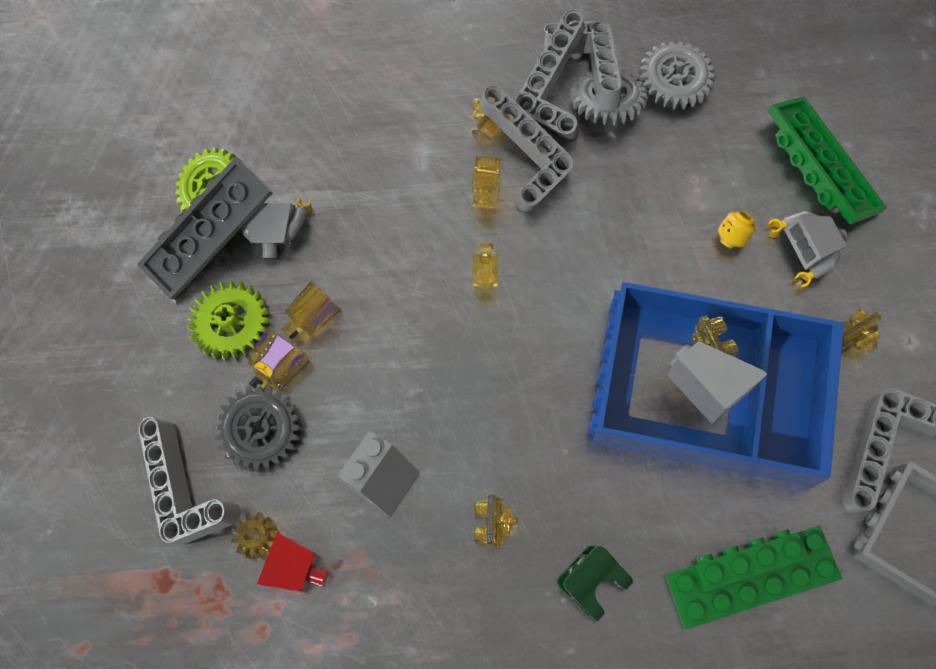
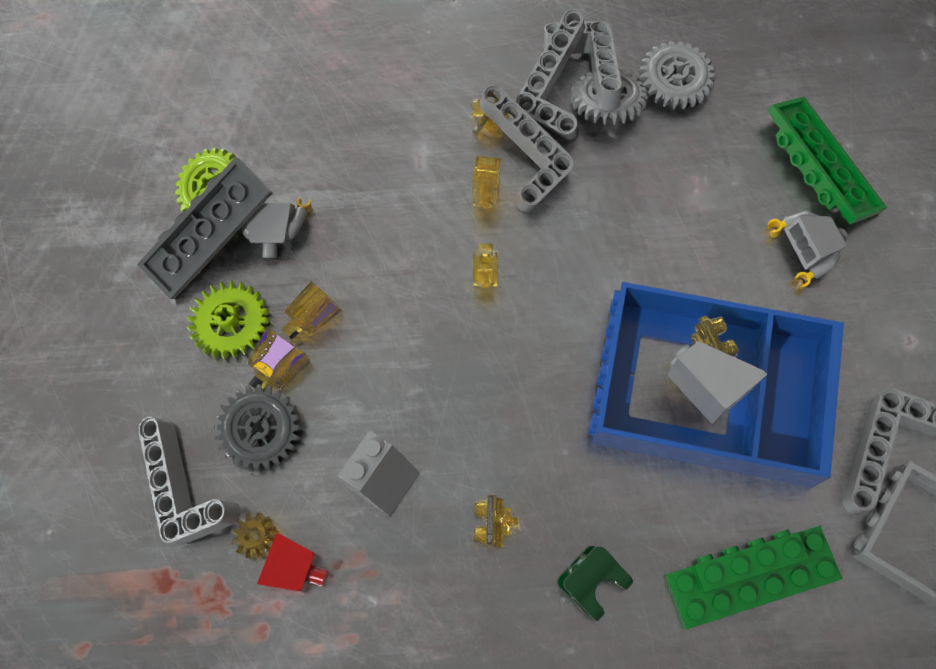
yellow head [718,210,756,248] -> none
clear yellow hips [840,309,882,354] -> none

